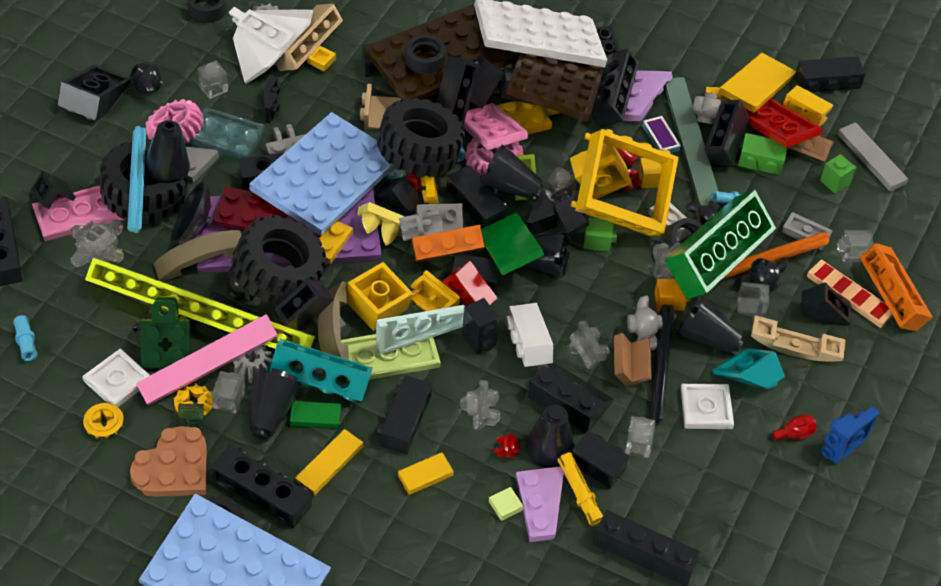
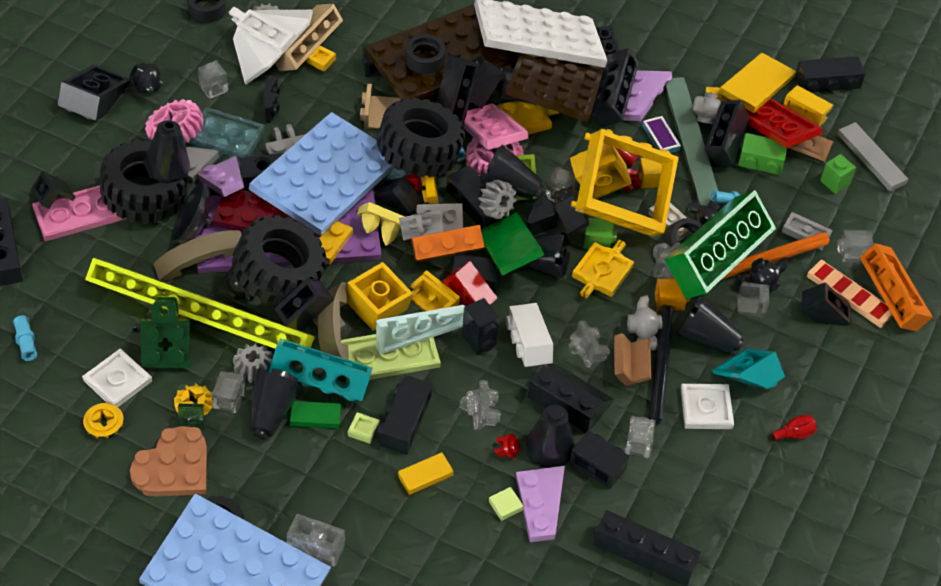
clear piece [70,220,124,268] -> none
medium azure axle [127,126,146,233] -> none
bright pink tile [136,314,278,406] -> none
black brick [211,444,312,528] -> none
yellow tile [295,429,363,496] -> none
yellow pin [558,453,603,526] -> none
tan slope [751,315,846,361] -> none
blue plate [821,406,880,465] -> none
none -> lavender wing [197,156,244,197]
none -> clear brick [286,514,345,566]
none -> yellowish green tile [348,412,380,444]
none -> light grey gear [478,180,517,219]
none -> yellow plate [572,240,634,298]

